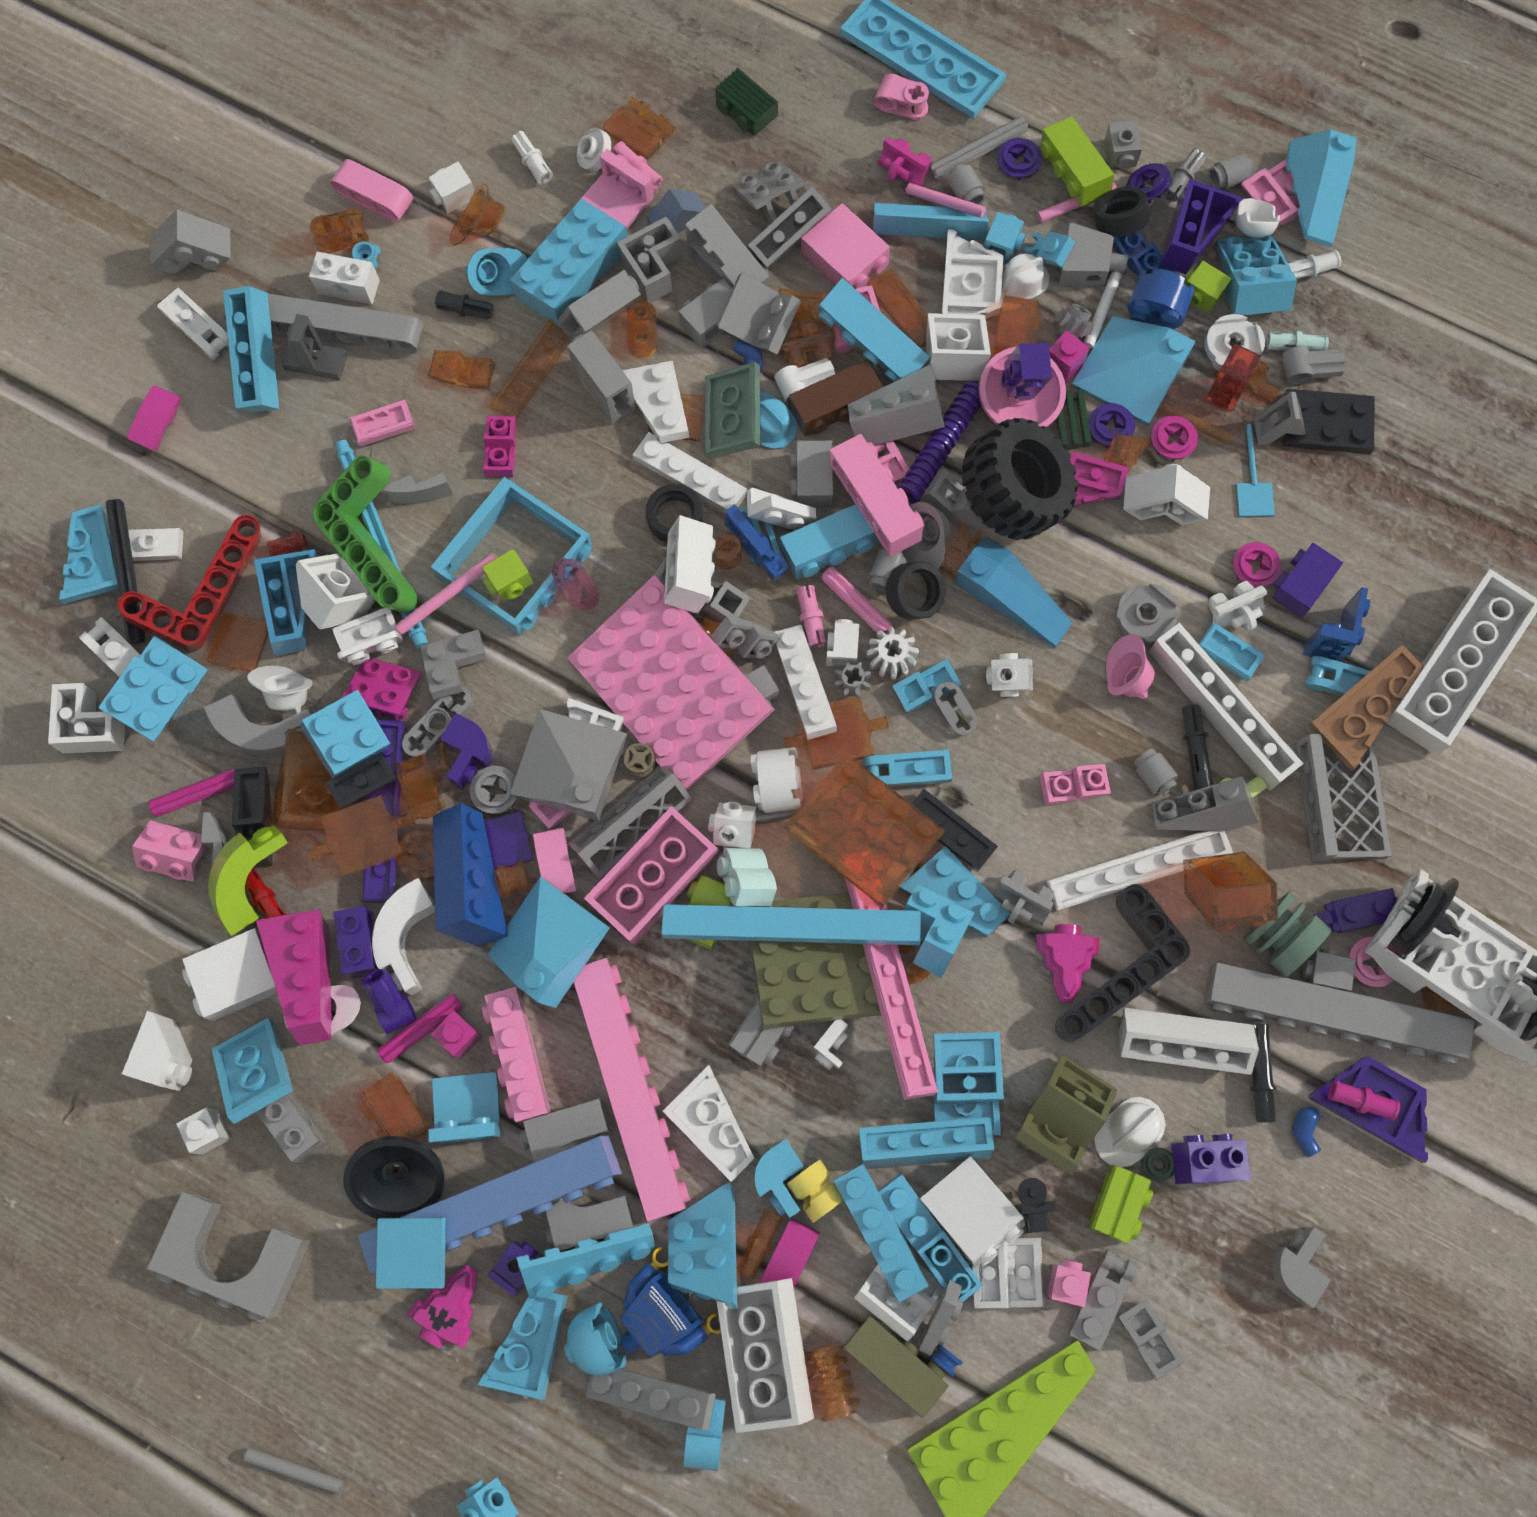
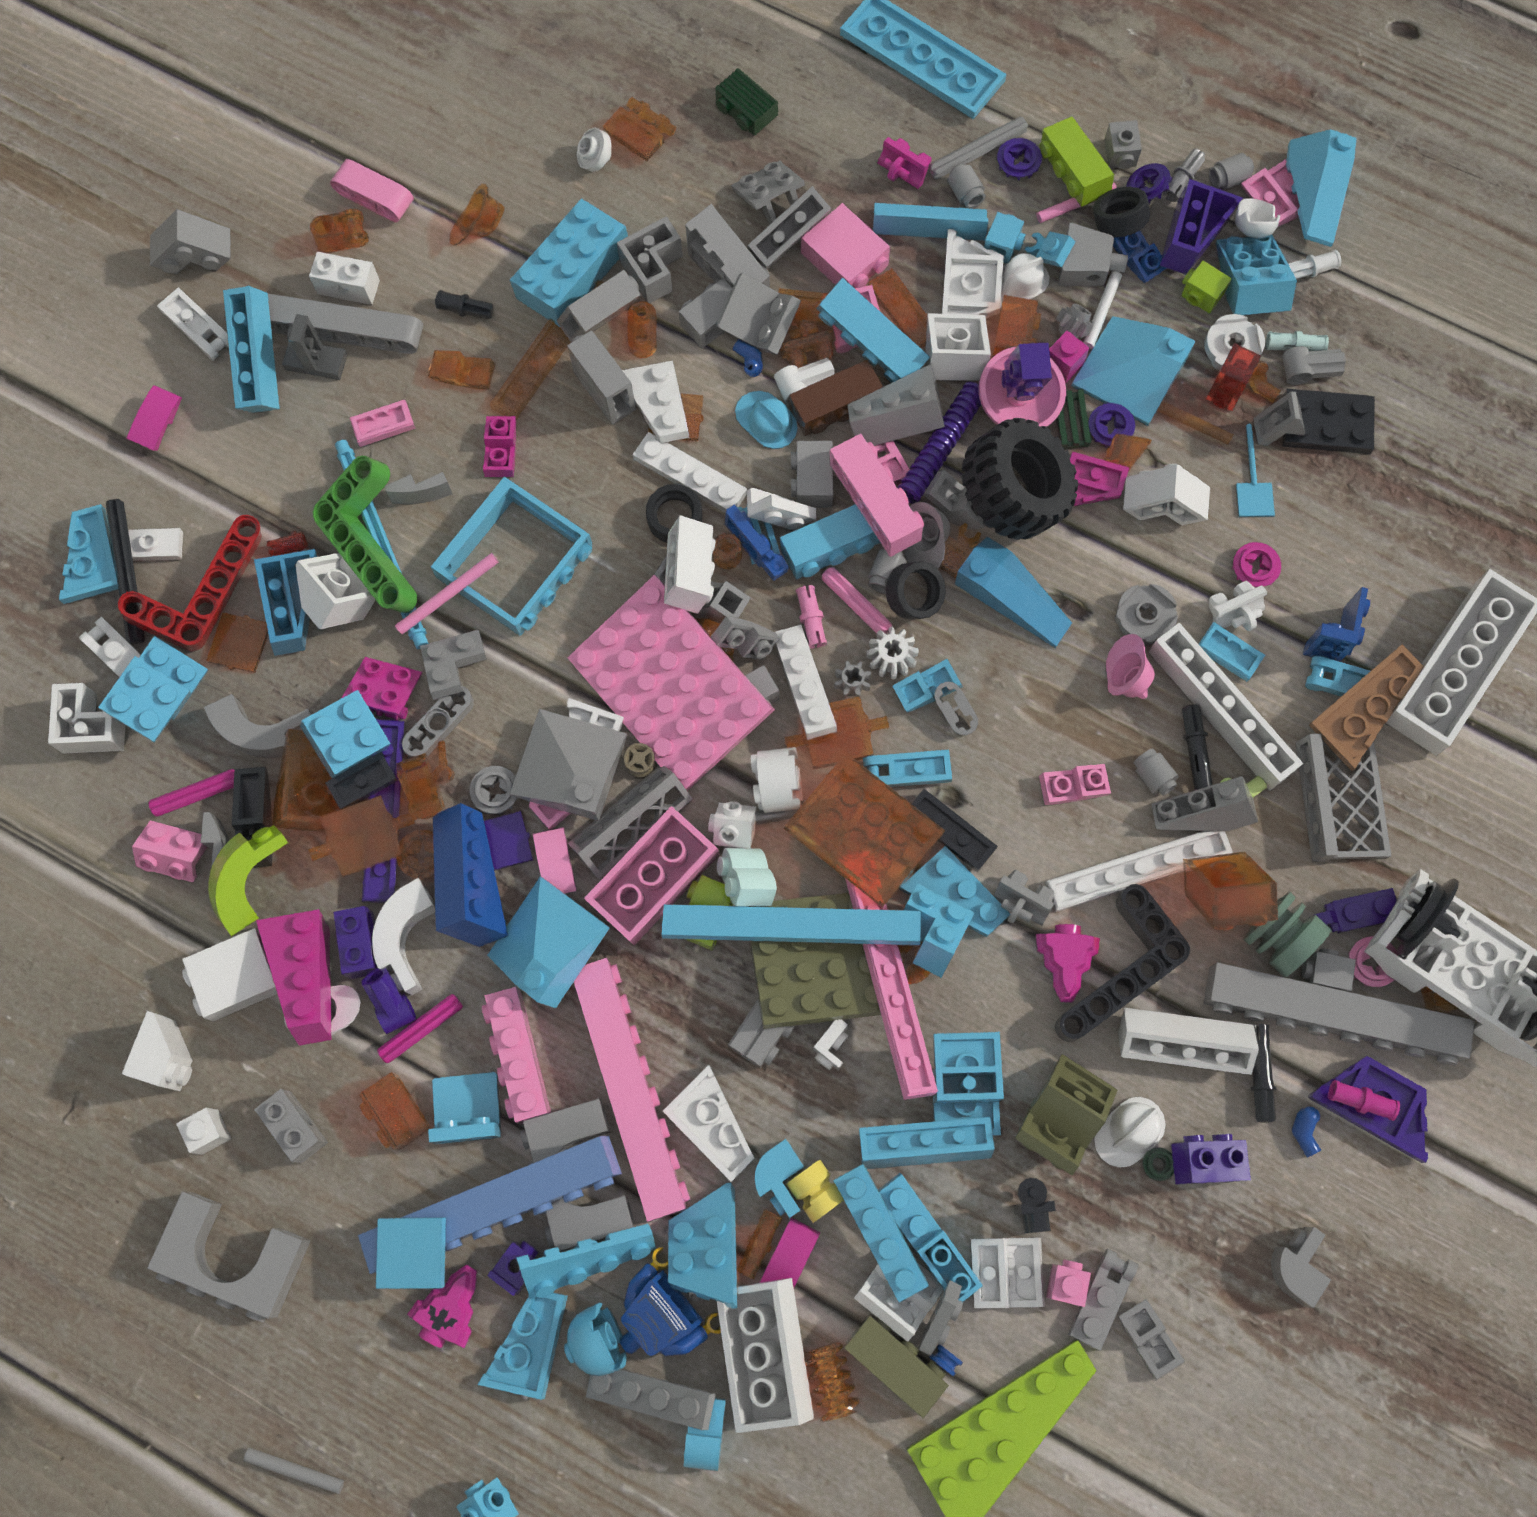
medium azure plate [212,1017,293,1124] -> none
red pin [245,867,286,919] -> none
white piece [247,666,313,715] -> none
white bracket [332,608,404,665] -> none
black dish [343,1136,445,1219] -> none
medium azure plate [352,241,381,269] -> none
white brick [429,162,477,214] -> none
dark pink brick [430,1010,483,1060] -> none
dark purple brick [440,713,492,790] -> none
medium azure piece [465,248,528,296] -> none
lime brick [482,549,533,602] -> none
clear orange wheel [497,860,530,897] -> none
white axle [511,131,553,185] -> none
clear pink beam [552,558,599,610] -> none
bright pink bracket [578,149,654,229] -> none
bright pink pin [612,141,663,192] -> none
sand blue slope [647,189,706,233] -> none
sand green tile [705,362,760,459] -> none
white brick [826,619,859,667] -> none
bright pink piece [874,73,929,120] -> none
bright pink bar [906,183,986,218] -> none
white brick [920,1156,1025,1268] -> none
white brick [986,653,1033,697] -> none
lime brick [1087,1165,1153,1244] -> none
blue brick [1127,269,1195,330] -> none
dark pink gear [1150,416,1198,461] -> none
dark purple brick [1272,543,1343,618] -> none

